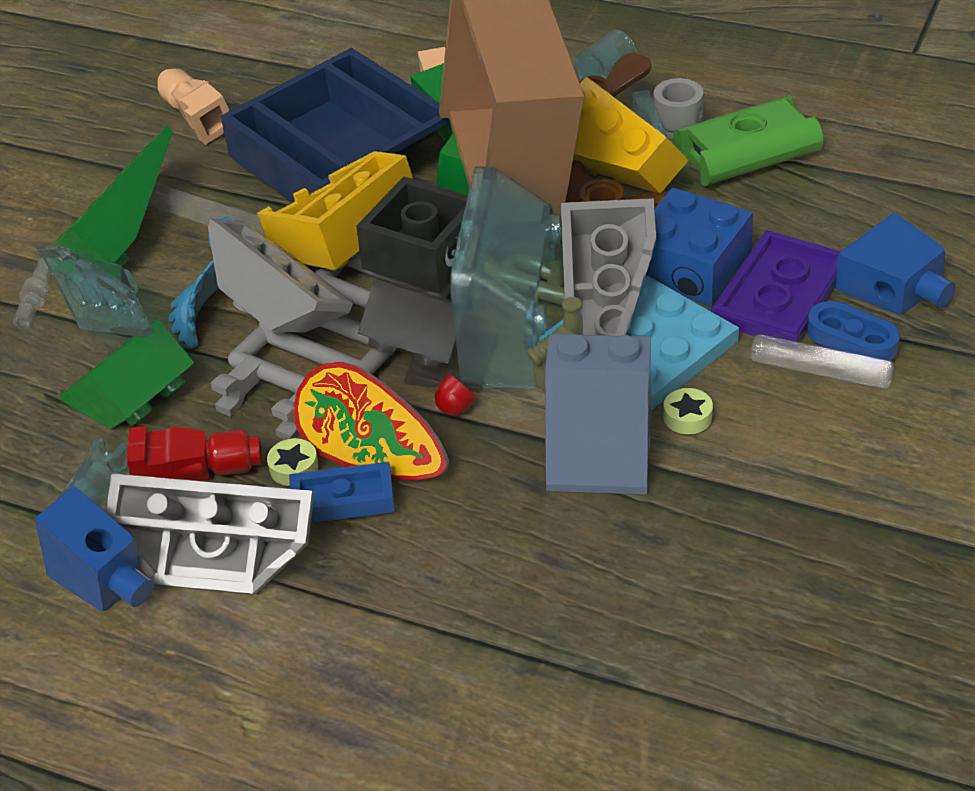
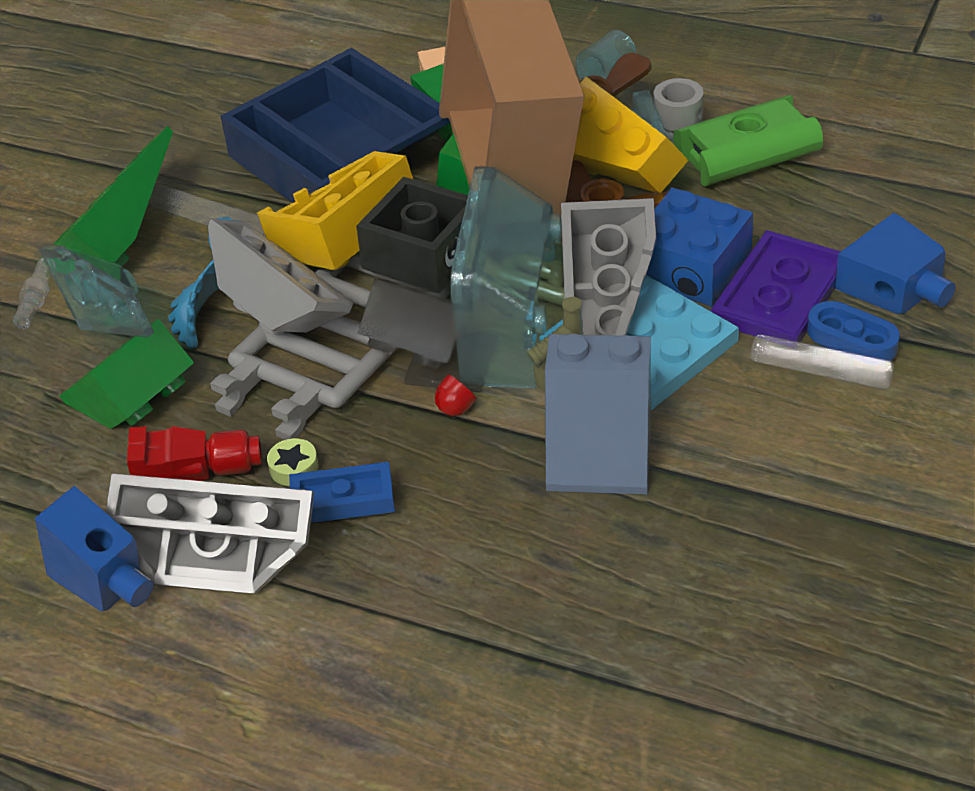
clear light blue bar [59,438,127,504] -> none
light nougat piece [158,68,229,145] -> none
shield [293,361,449,480] -> none
yellowish green tile [663,388,713,434] -> none

